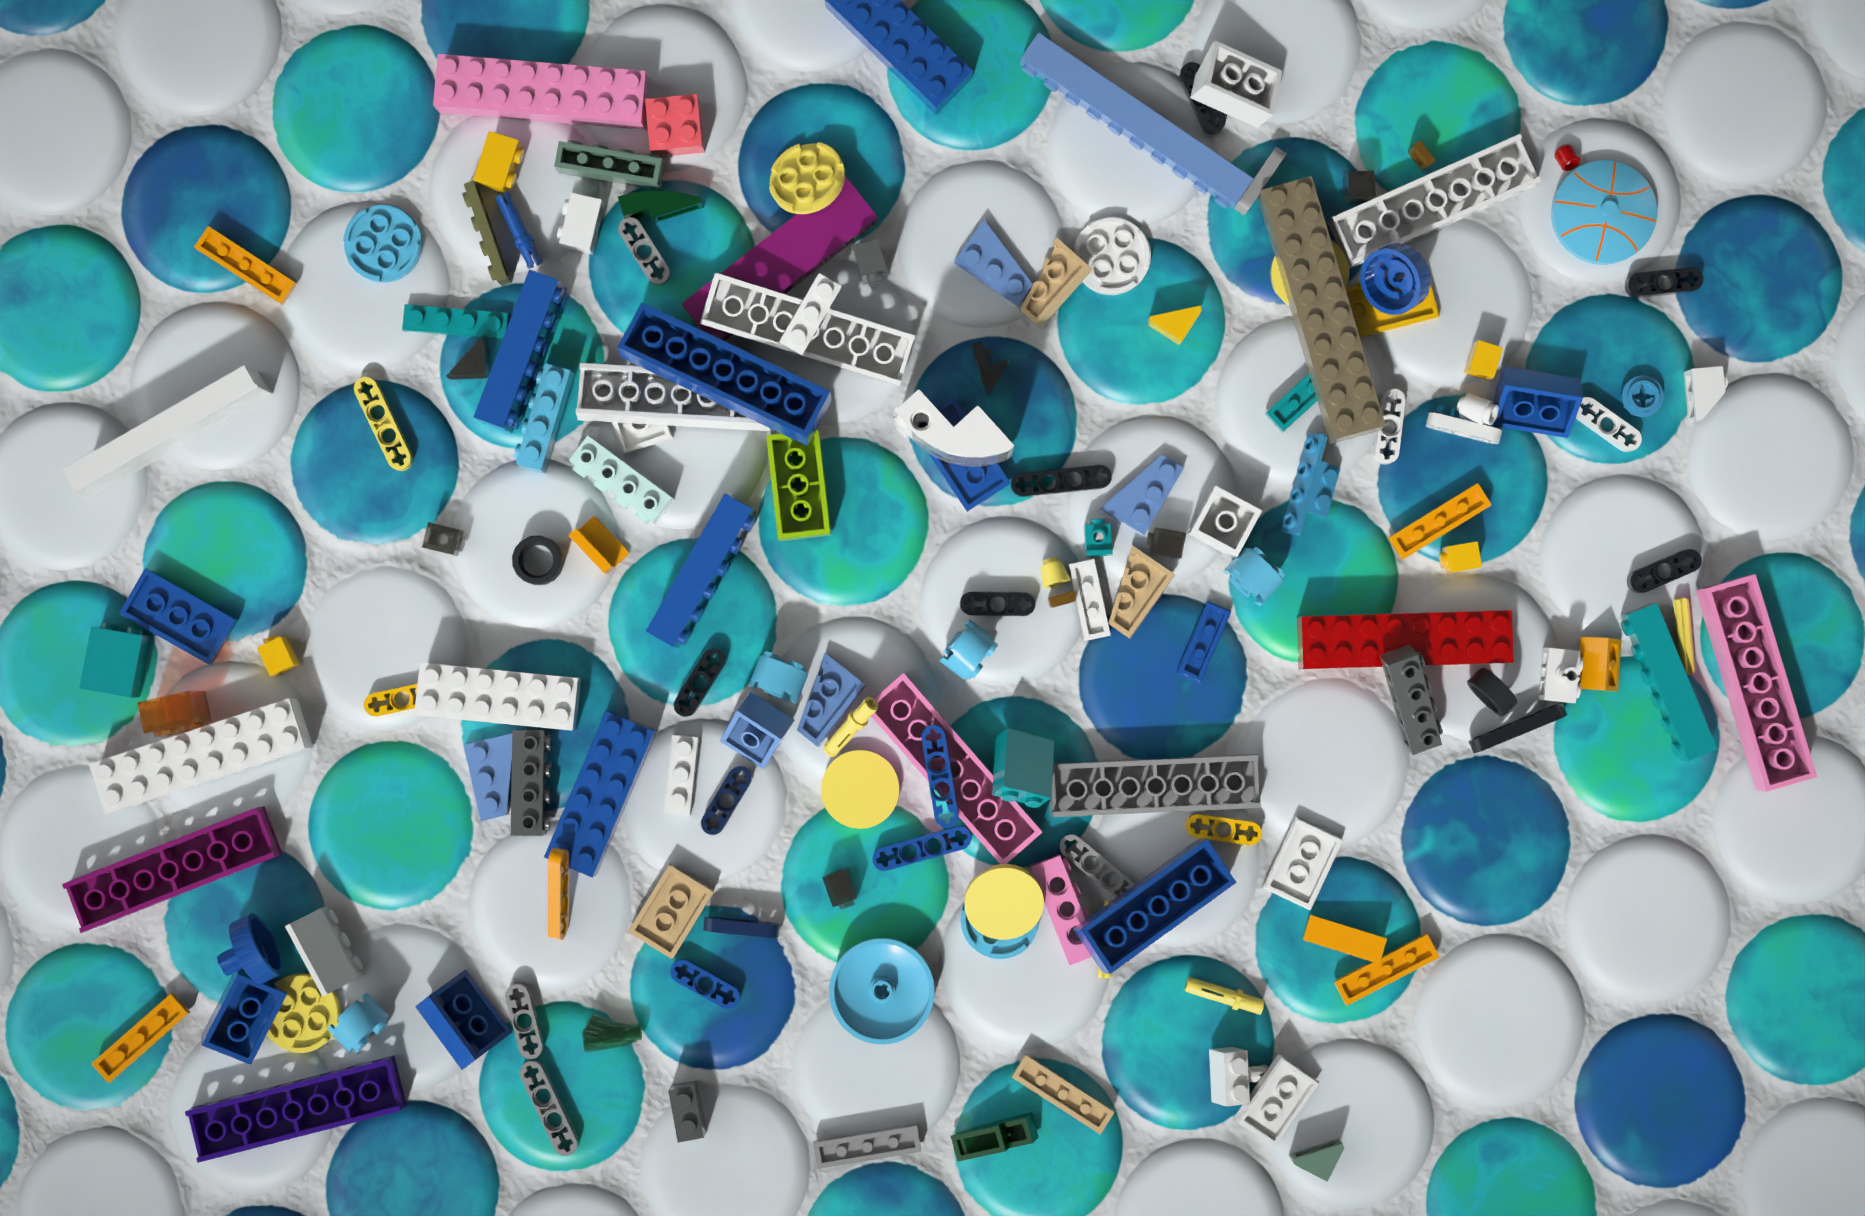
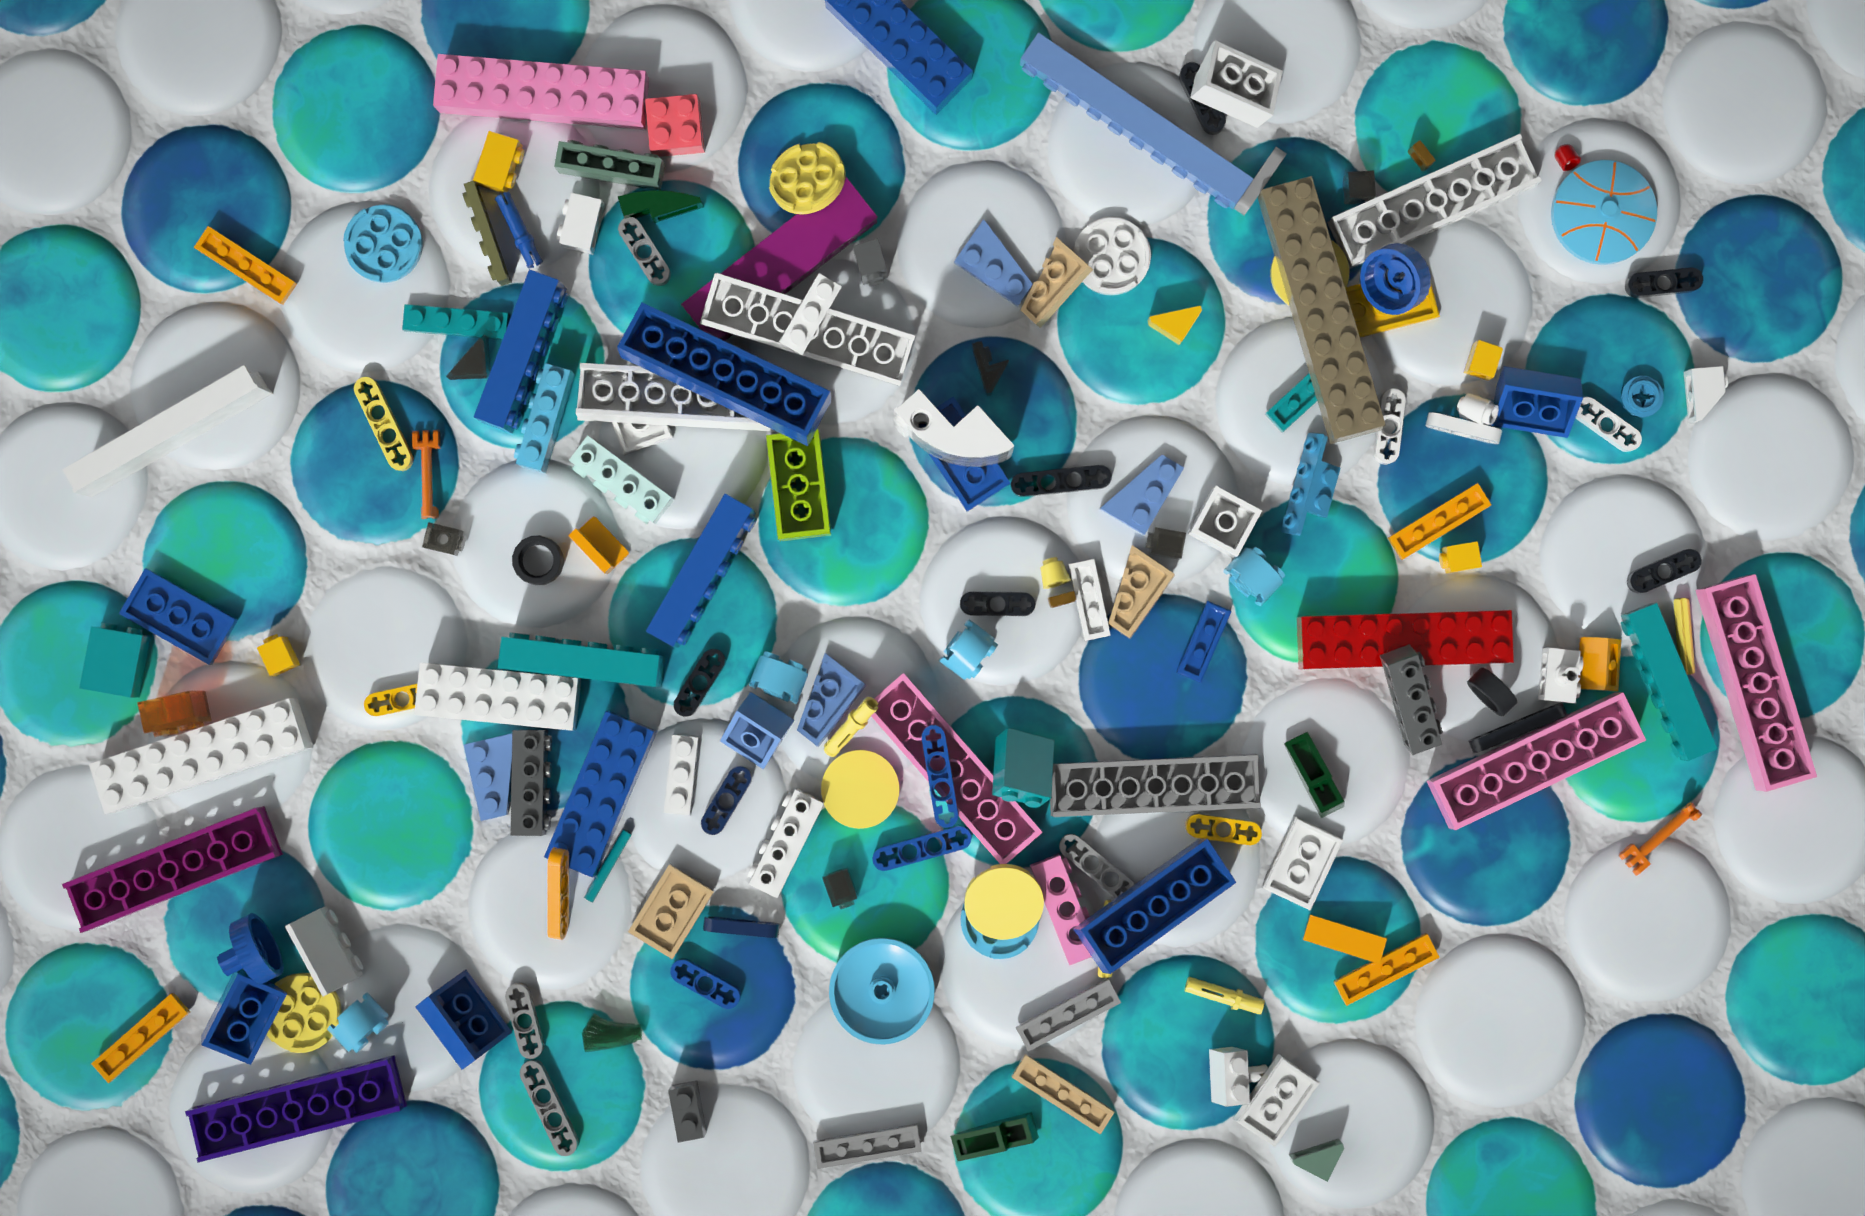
teal brick [1083,519,1113,557] -> none
none -> orange hinge [412,430,441,519]
none -> teal brick [497,632,665,687]
none -> teal bar [584,829,632,903]
none -> white brick [748,789,824,898]
none -> light grey plate [1016,979,1121,1052]
none -> dark green slope [1284,732,1345,818]
none -> bright pink brick [1427,692,1646,830]
none -> orange hinge [1618,802,1702,876]

